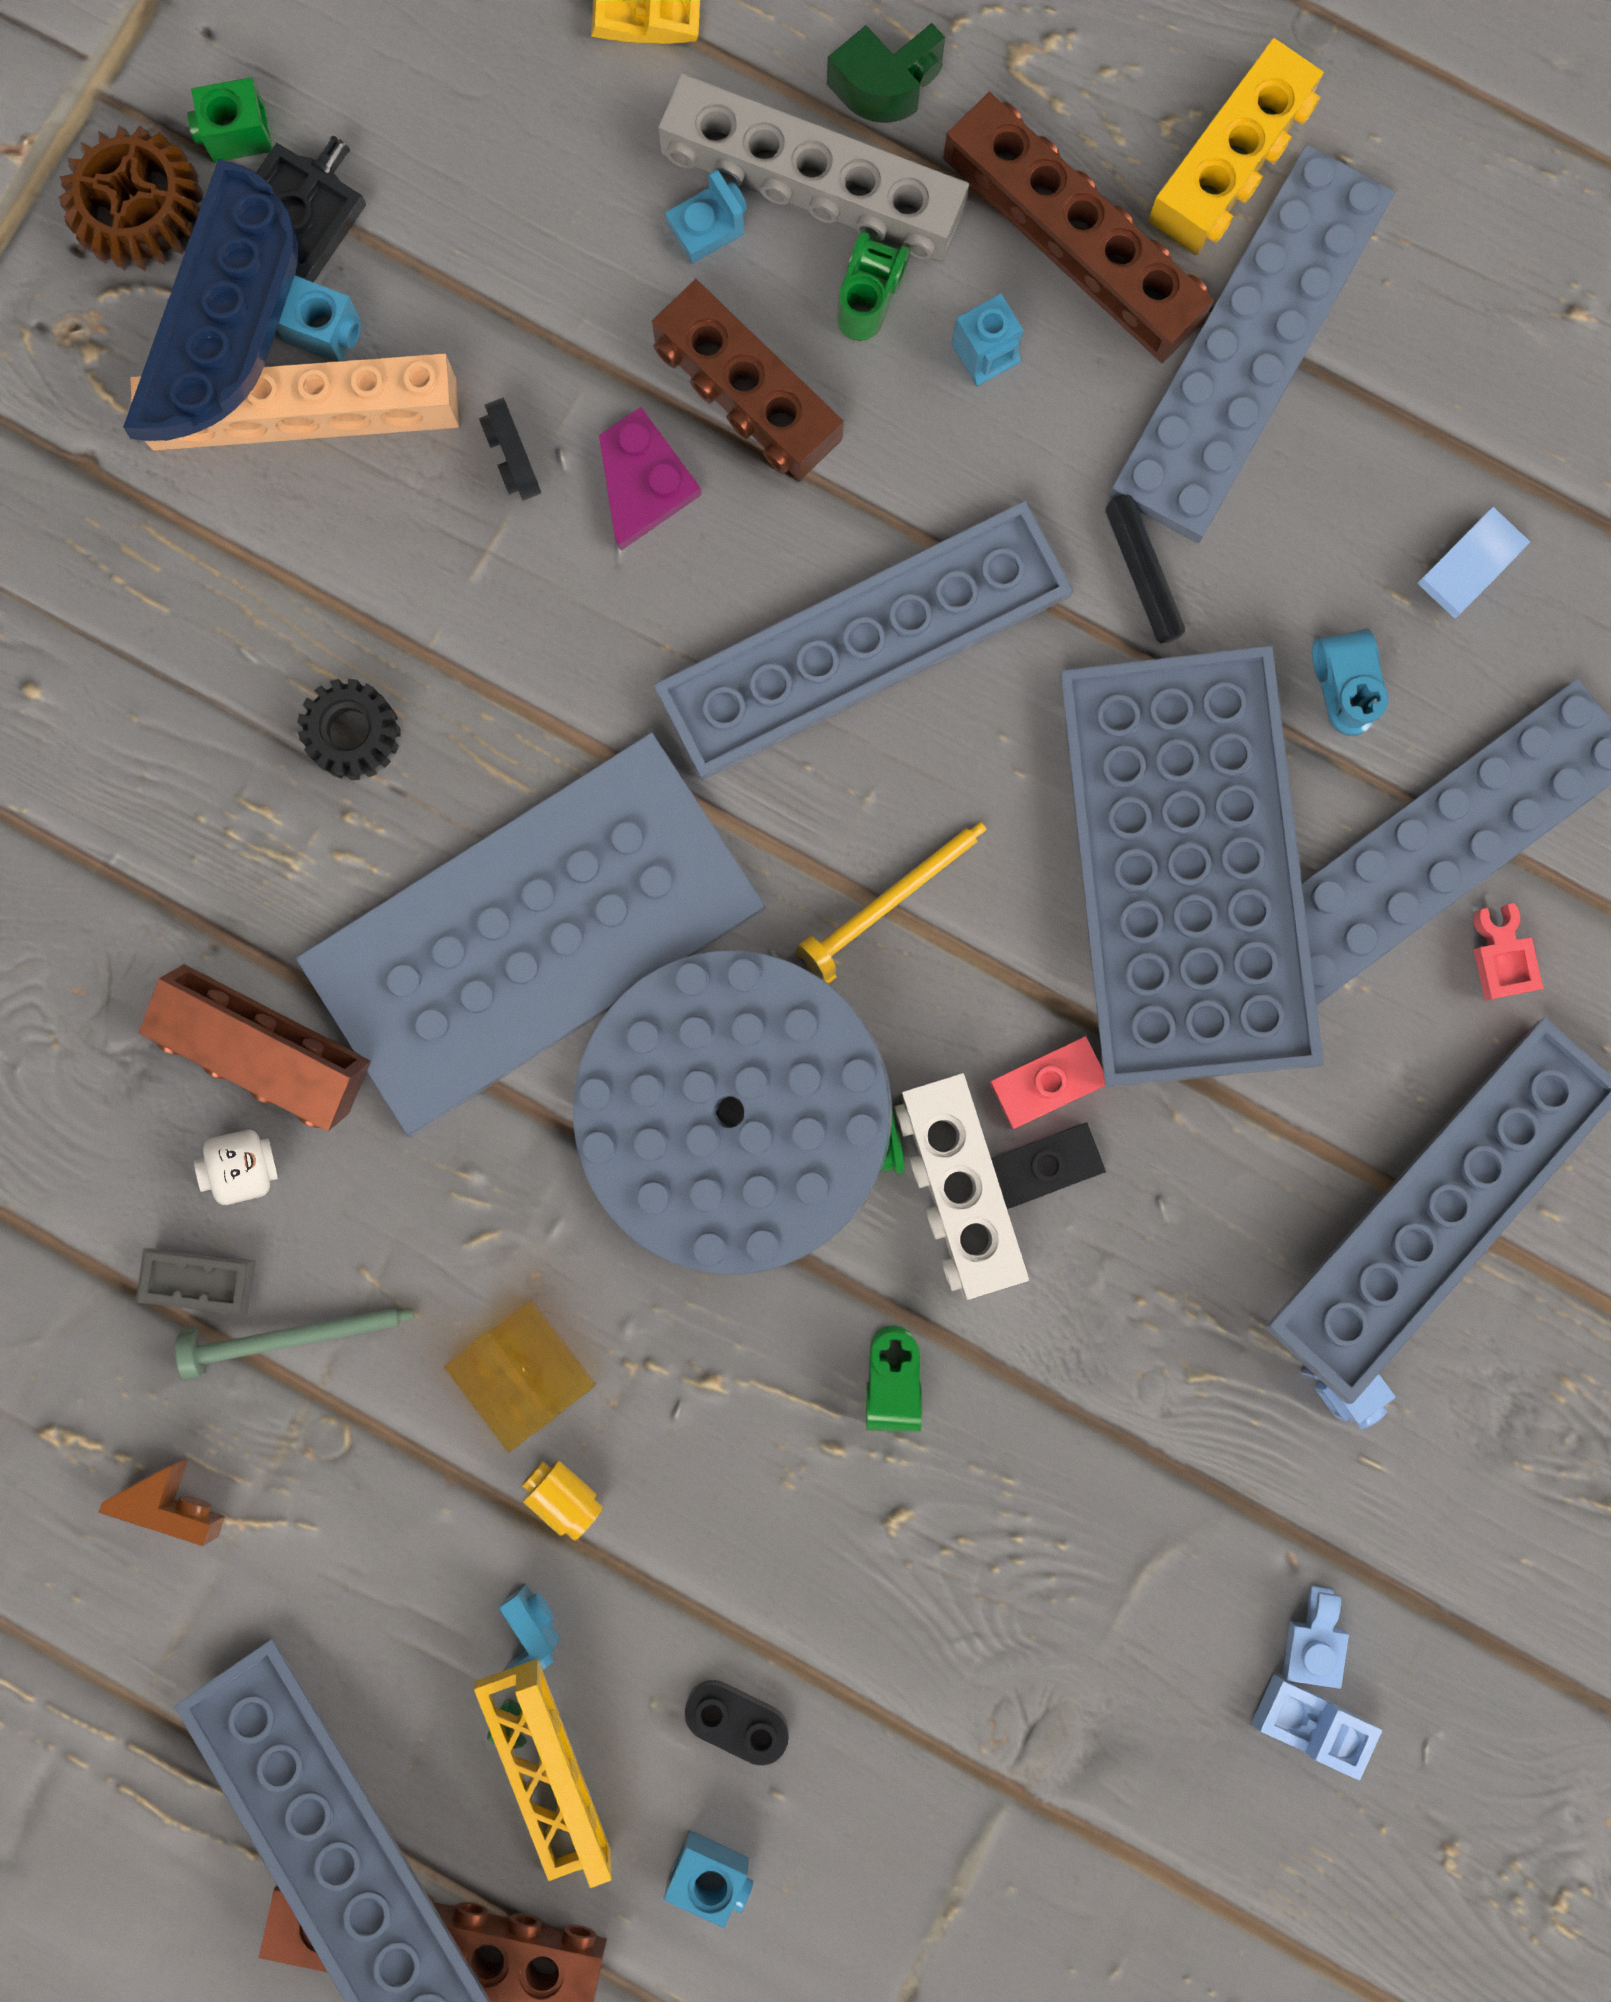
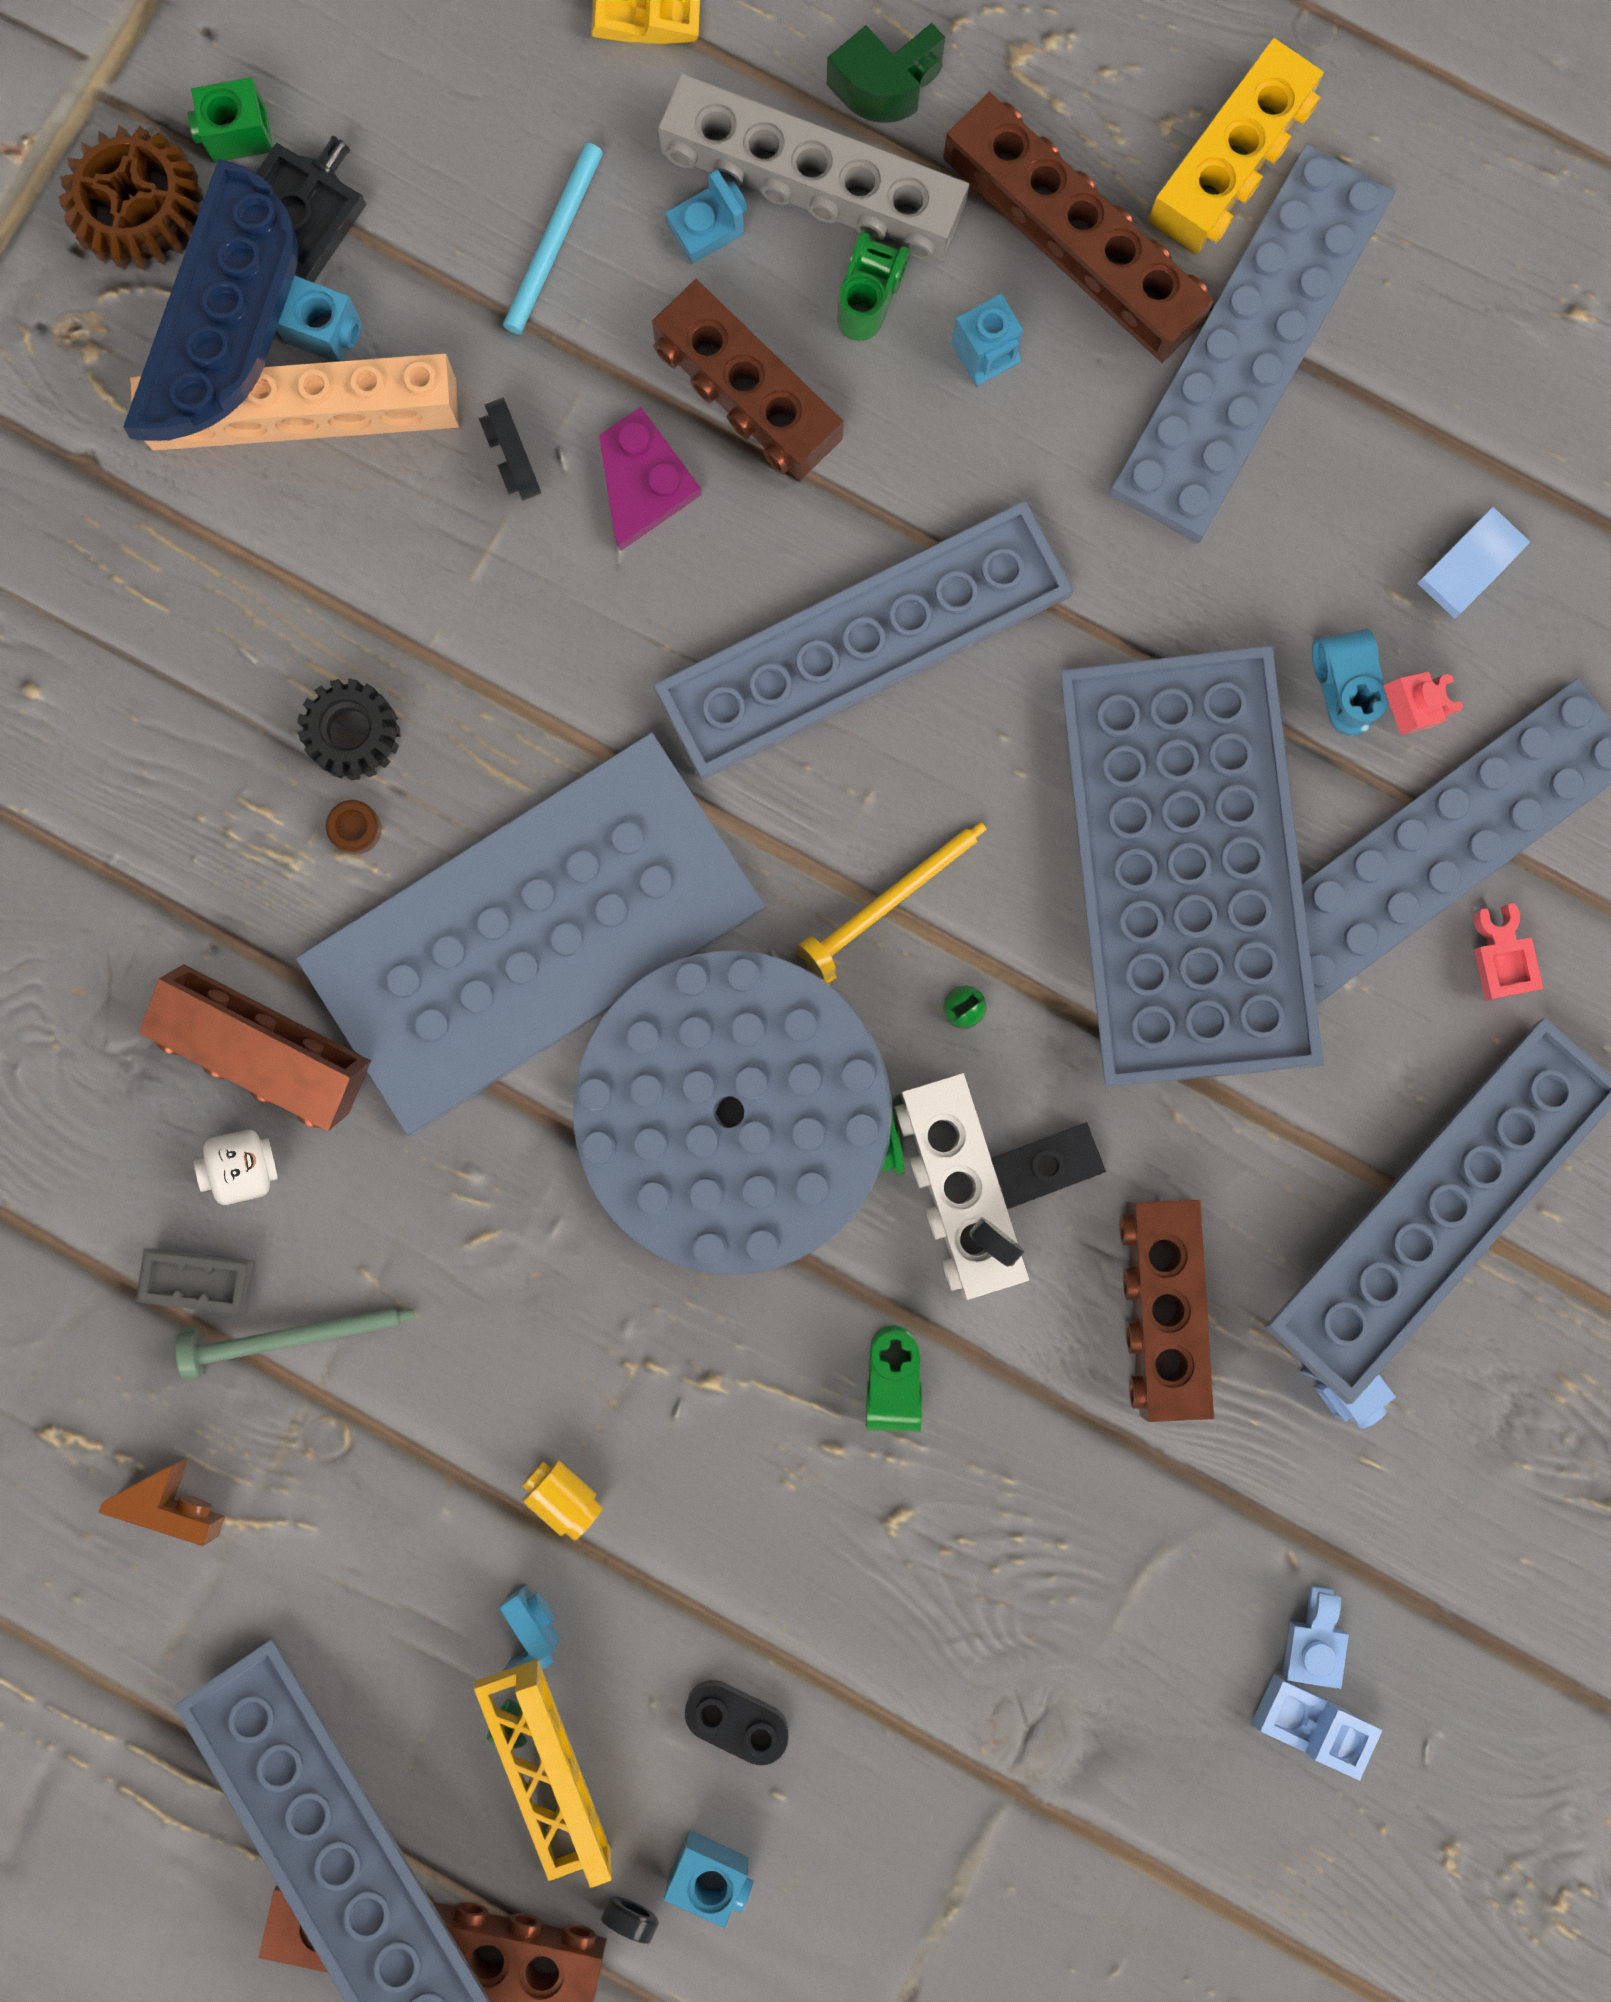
clear yellow bracket [444,1299,597,1453] -> none
coral plate [989,1036,1105,1130] -> none
black axle [1105,495,1185,644] -> none
none -> reddish brown tile [326,800,382,855]
none -> medium azure bar [502,143,603,335]
none -> black tile [601,1897,659,1944]
none -> green hinge [943,985,986,1029]
none -> black tile [970,1217,1025,1267]
none -> copper brick [1119,1199,1214,1422]
none -> coral plate [1383,672,1463,735]

